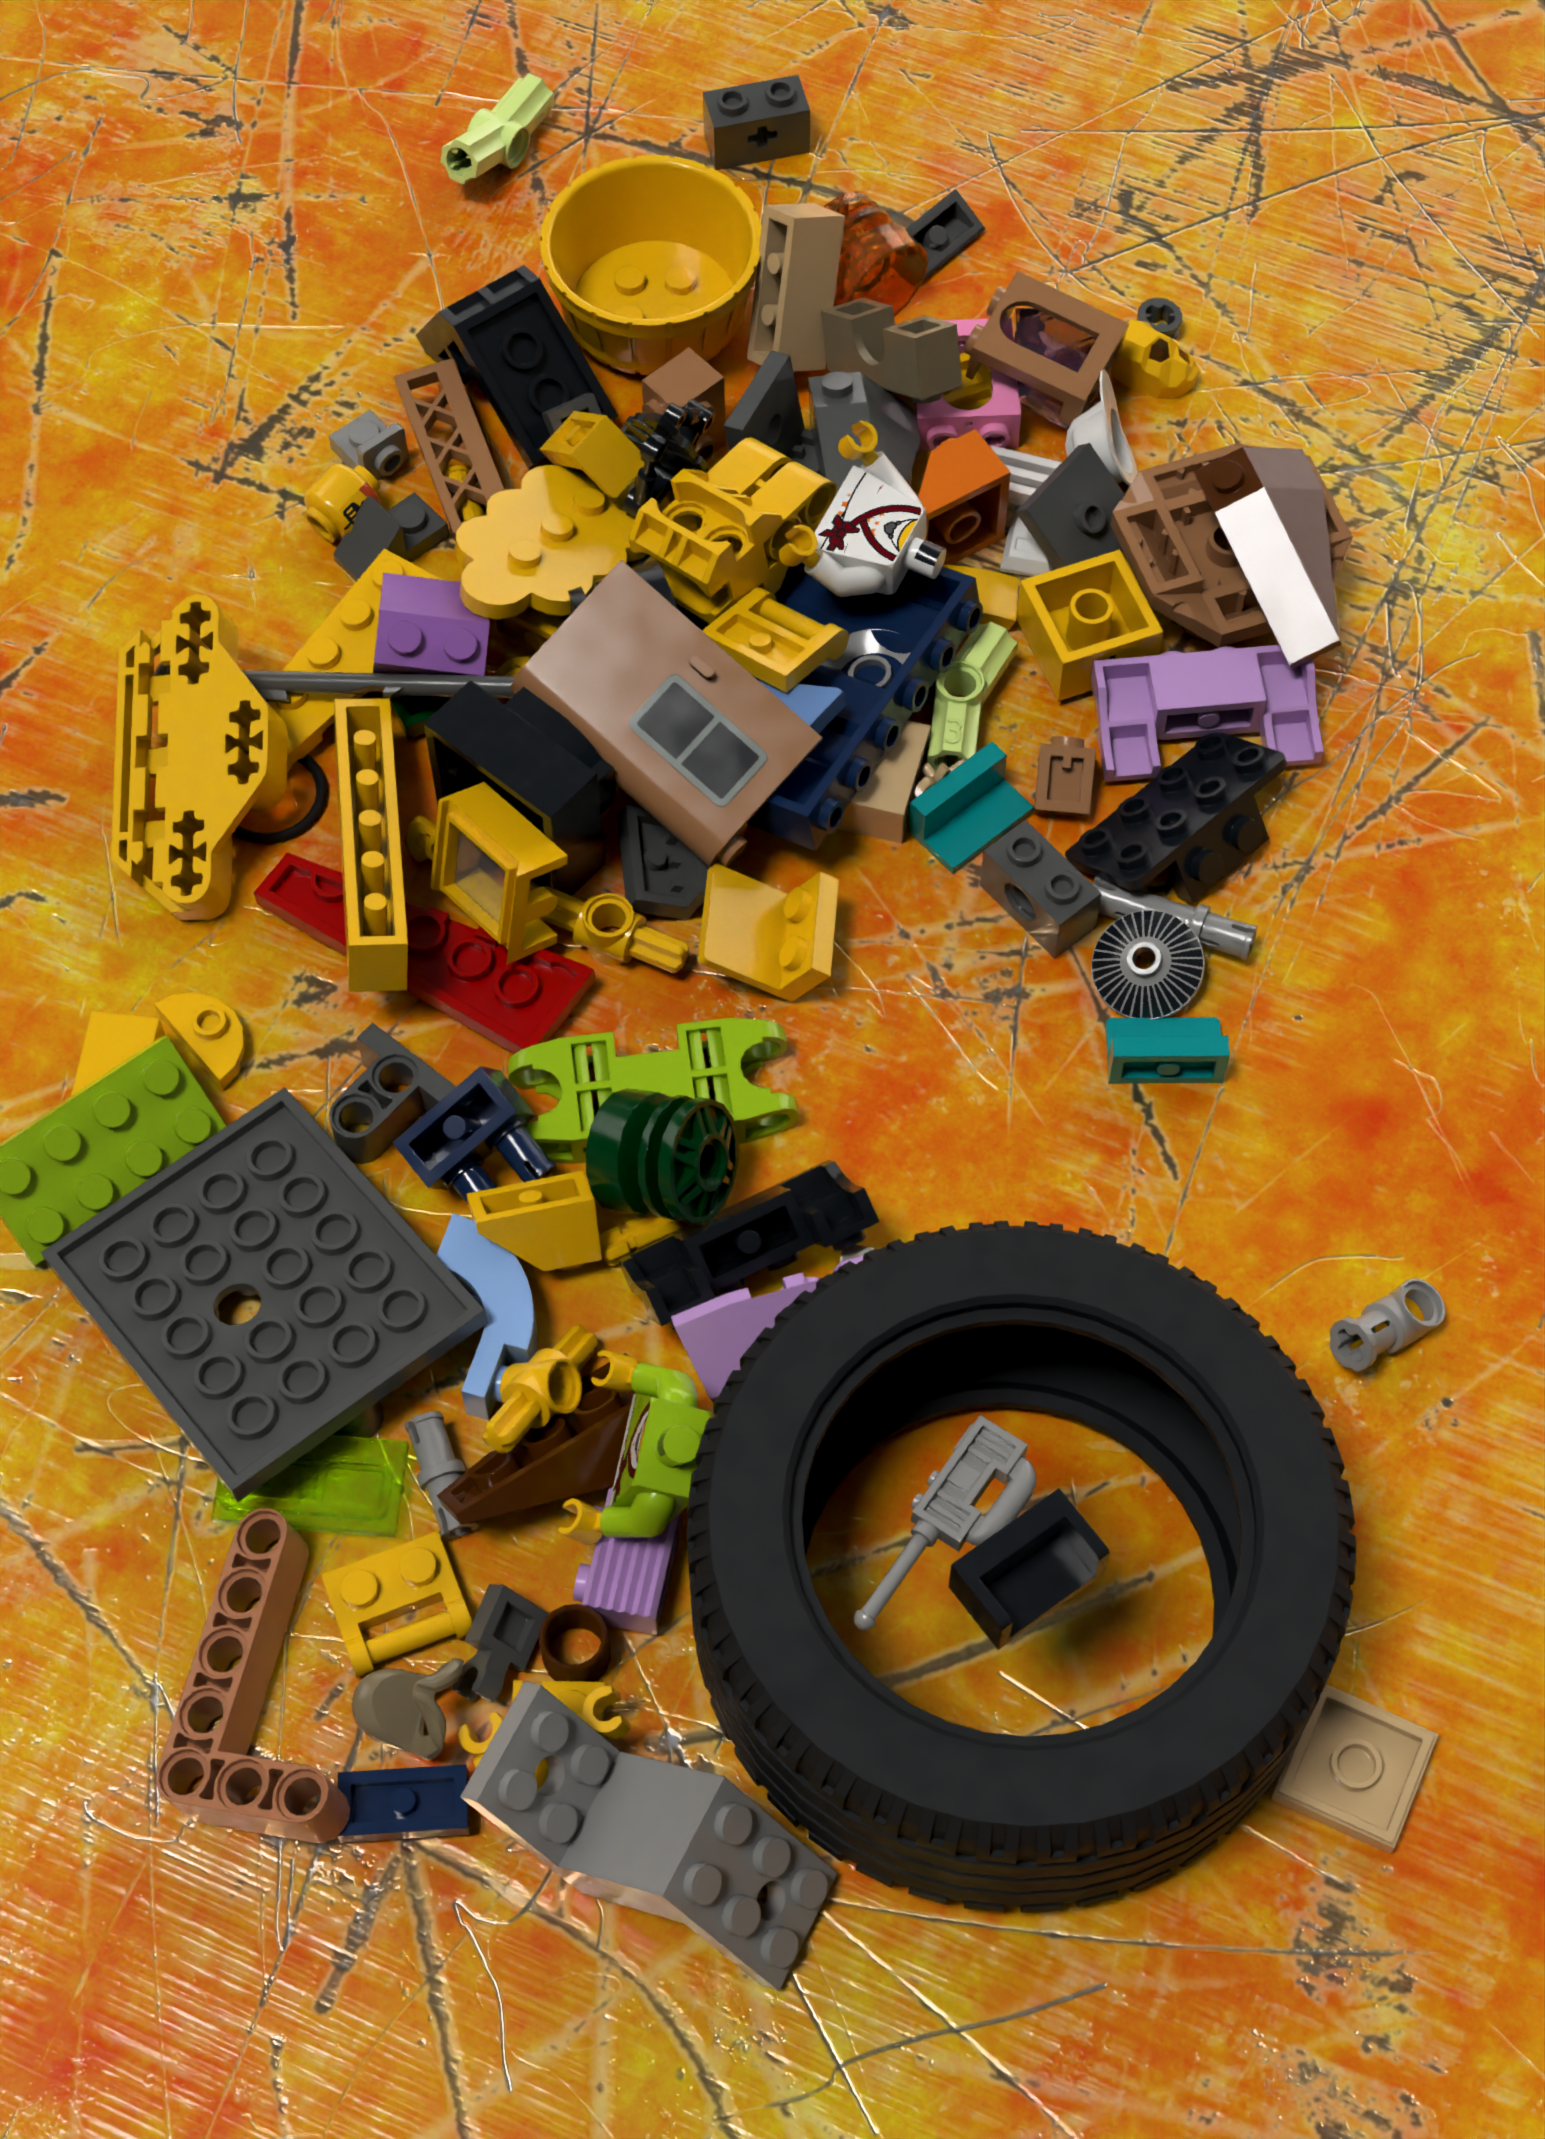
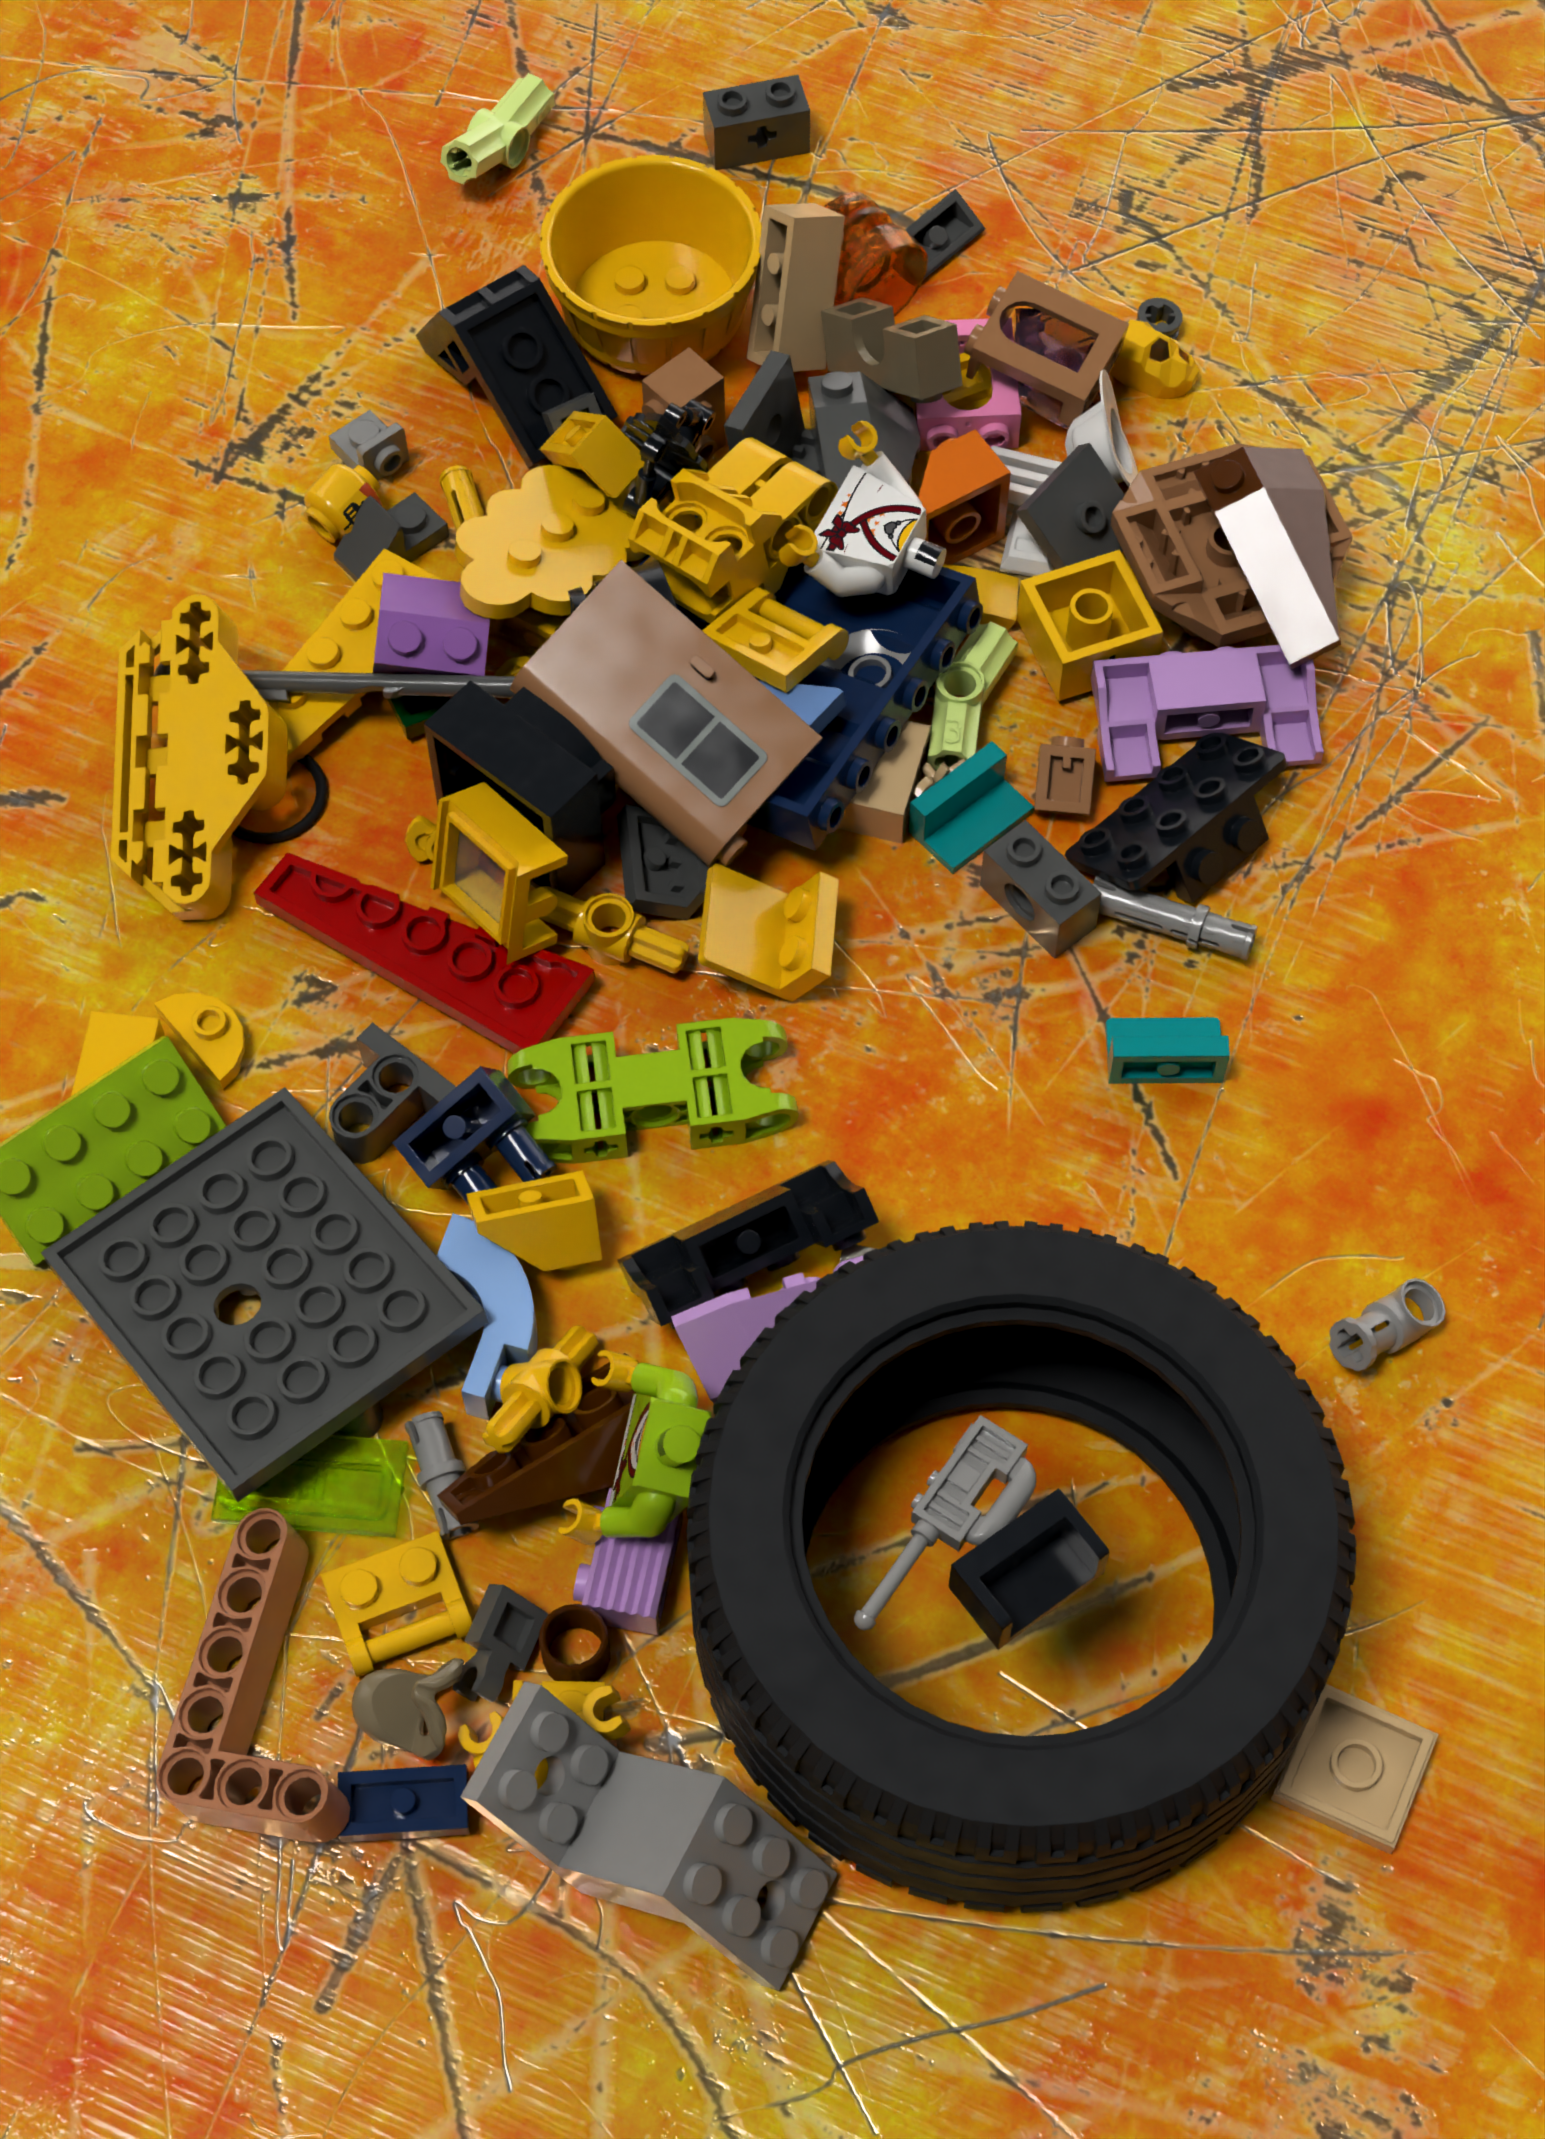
yellow brick [334,698,408,992] -> none
medium nougat fence [394,358,504,541] -> none
dark green wheel [586,1088,739,1224] -> none
yellow axle [599,1214,694,1266] -> none
dish [1091,910,1205,1020] -> none

